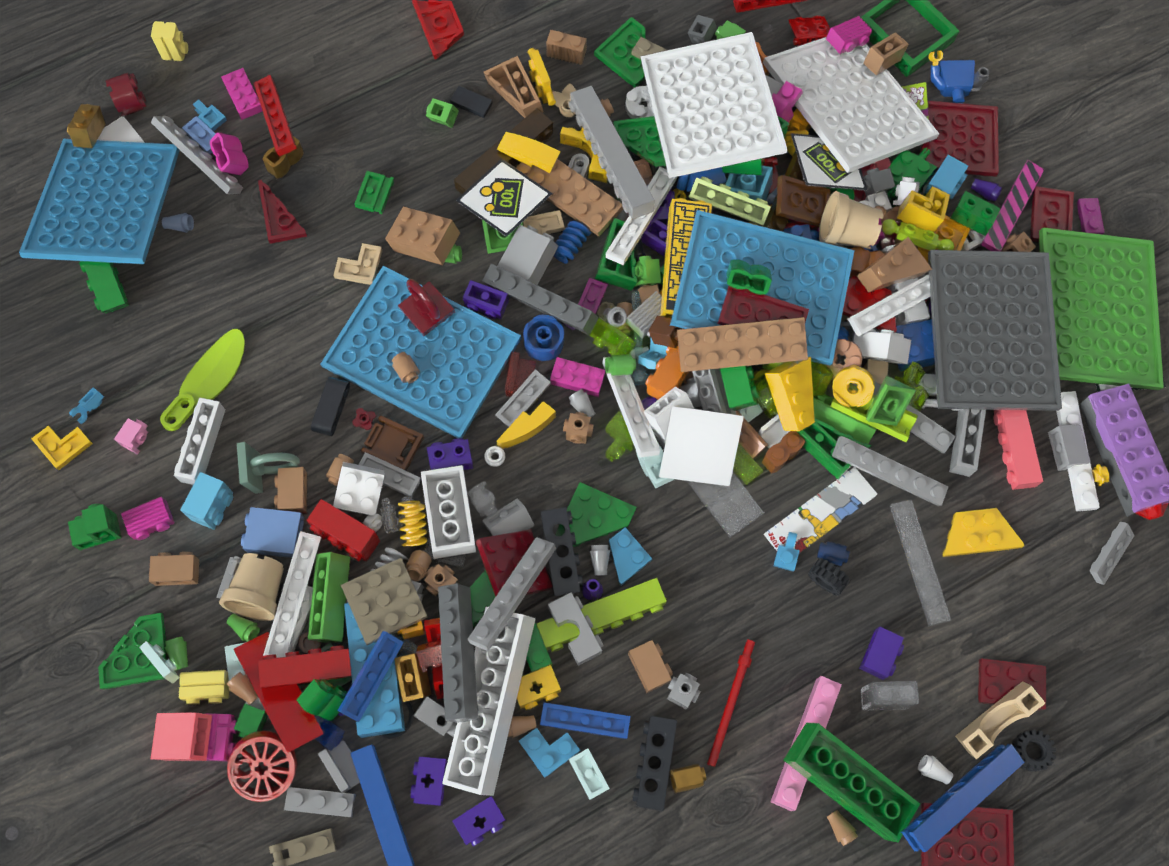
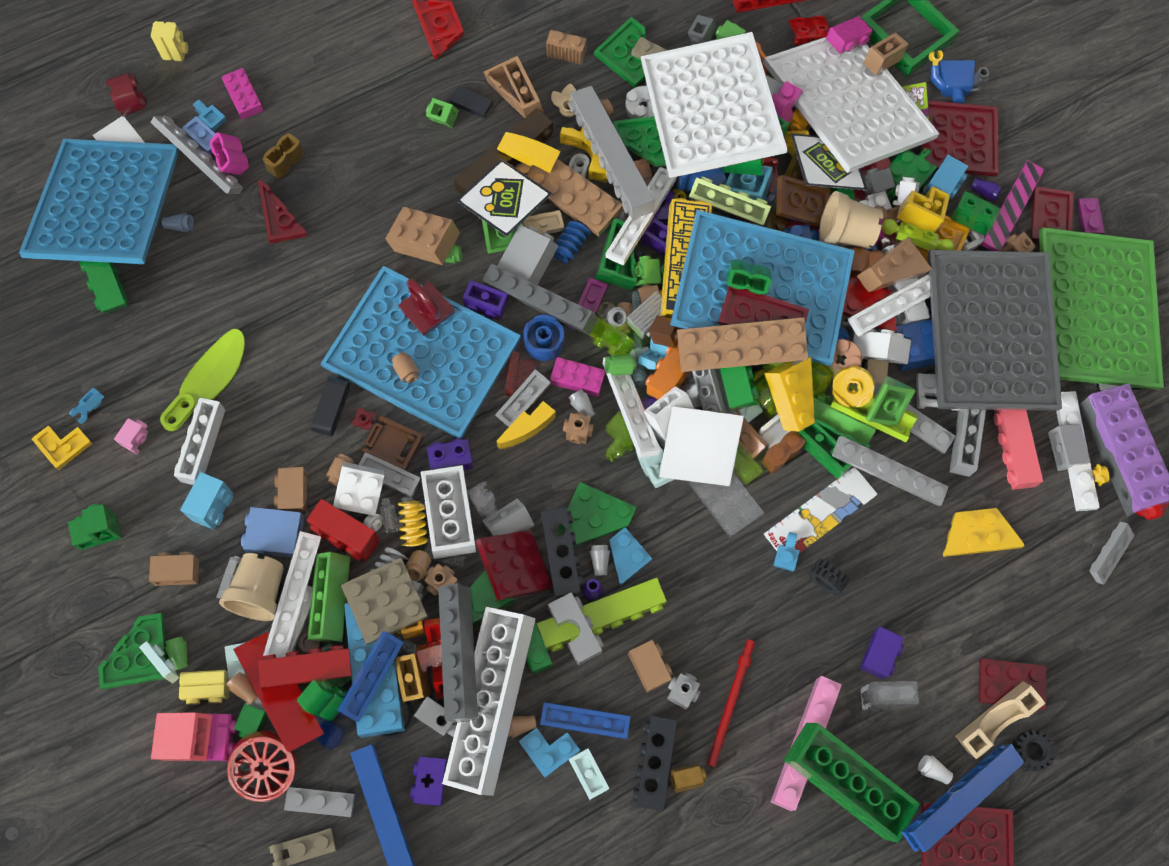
pearl gold brick [67,104,106,148] -> none
dark pink brick [121,496,174,540] -> none
bright green cone [227,613,260,642] -> none
sand green tile [237,442,300,494] -> none
red plate [254,75,297,157] -> none
light grey panel [318,741,360,793] -> none
tan plate [334,243,382,285] -> none
green plate [355,171,394,214] -> none
dark purple brick [453,796,506,846] -> none
light grey plate [468,537,556,651] -> none
white plate [485,446,505,467] -> none
yellow brick [517,665,561,710] -> none
yellow plate [527,48,556,106] -> none
dark blue brick [817,541,850,566] -> none
medium nougat cone [827,810,858,846] -> none
clear plate [890,500,951,626] -> none
clear neon green brick [894,361,929,412] -> none

